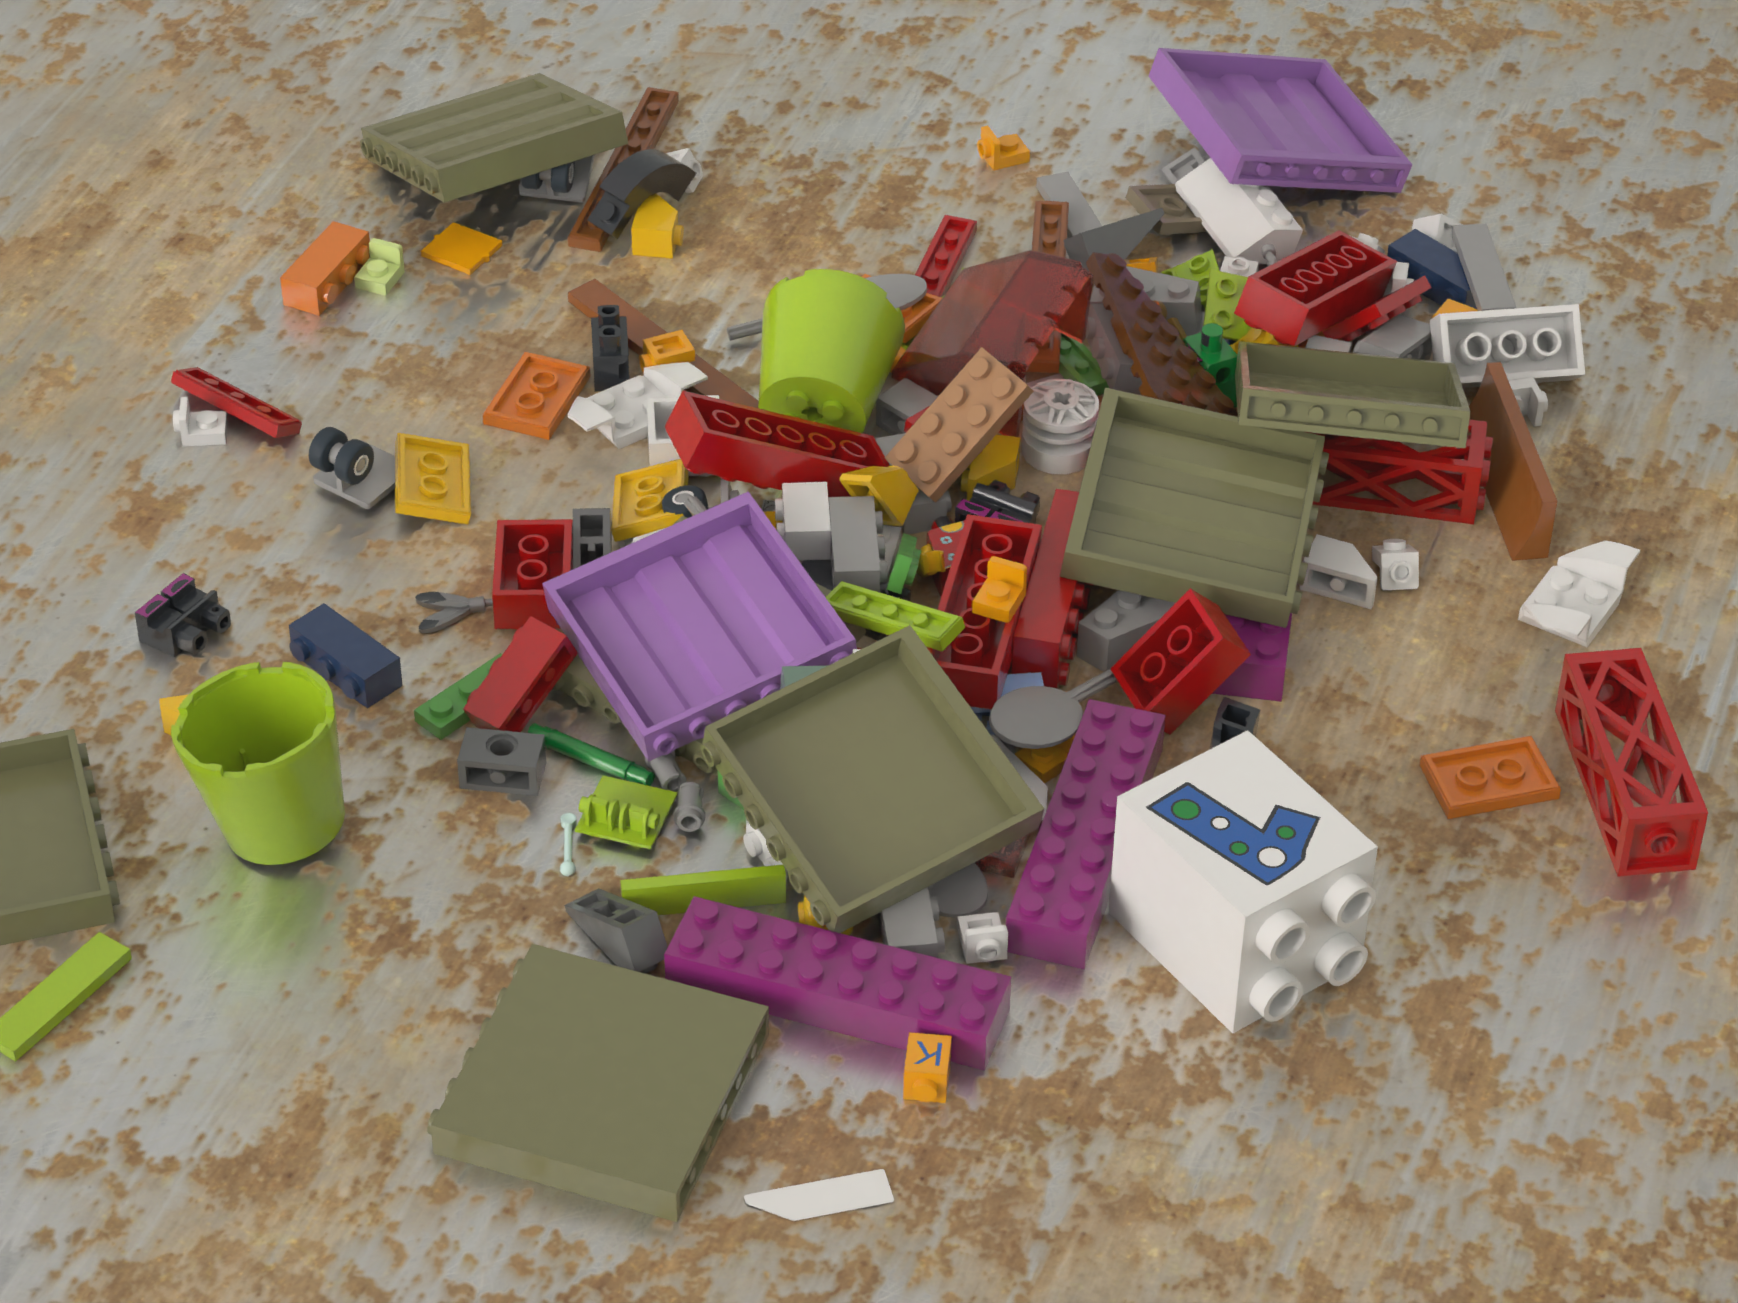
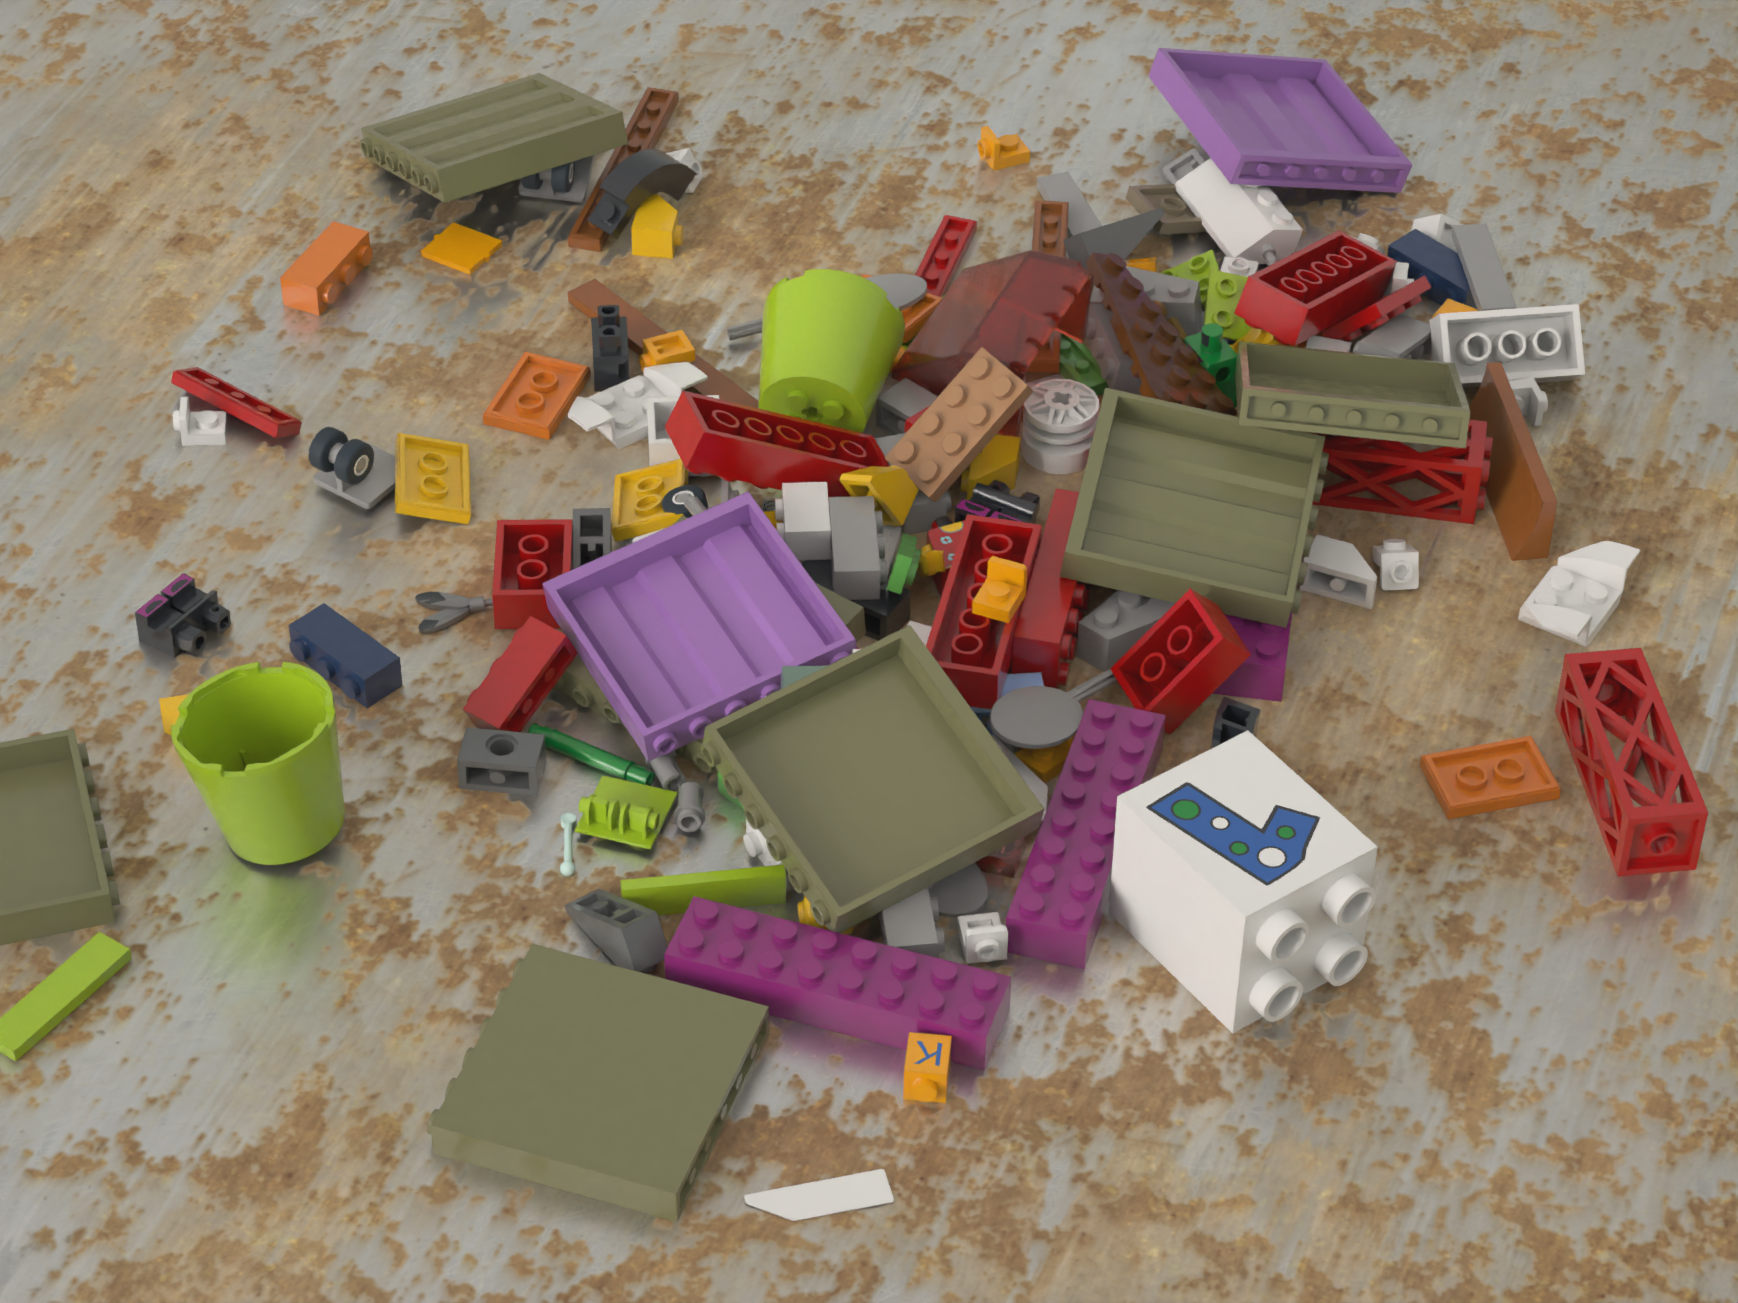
yellowish green bracket [354,238,405,296] -> none
bright green plate [414,653,502,740] -> none
lime tile [825,581,965,652] -> none

